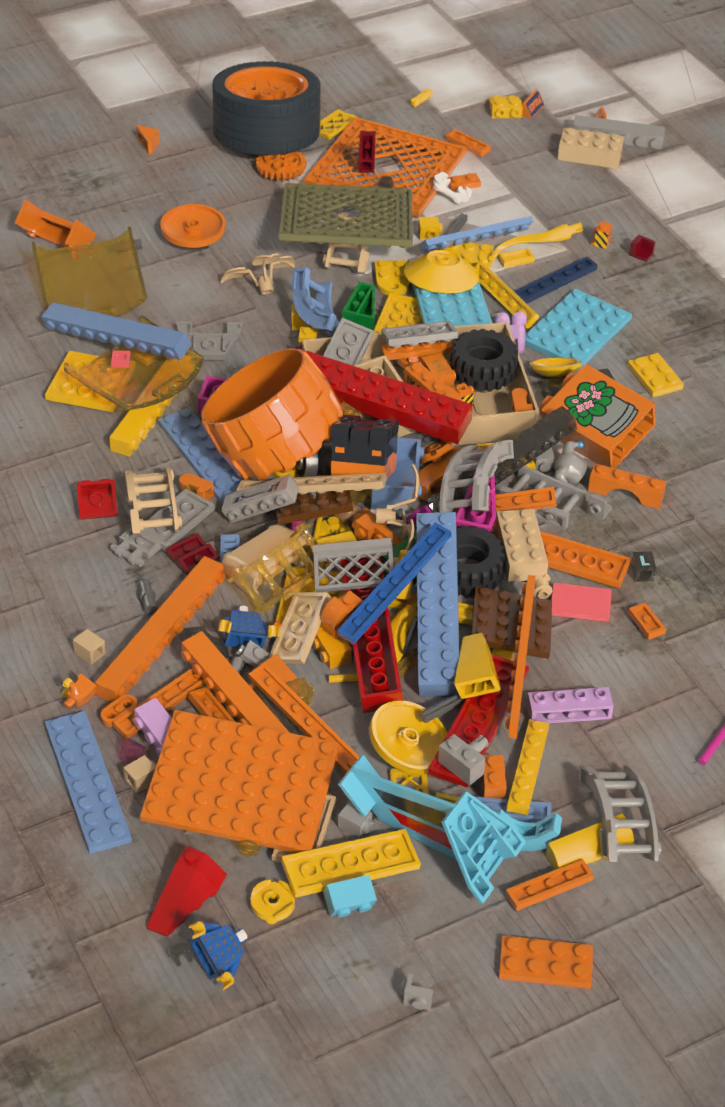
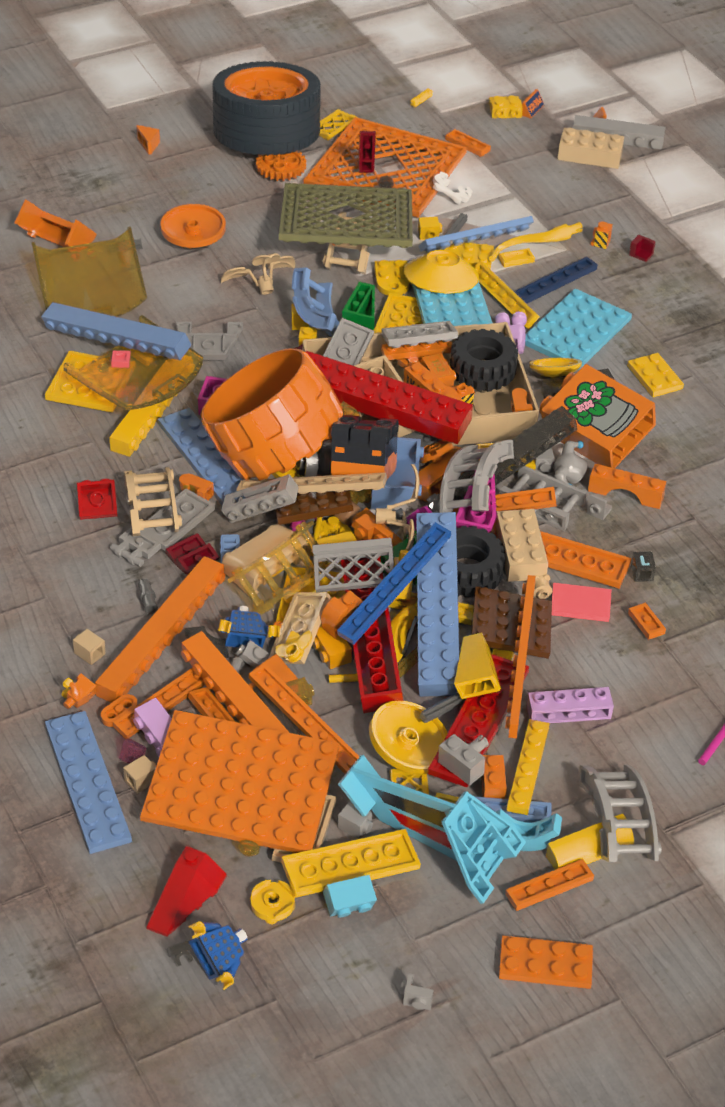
orange plate [447,173,481,191] -> none
none -> yellow plate [275,630,312,663]

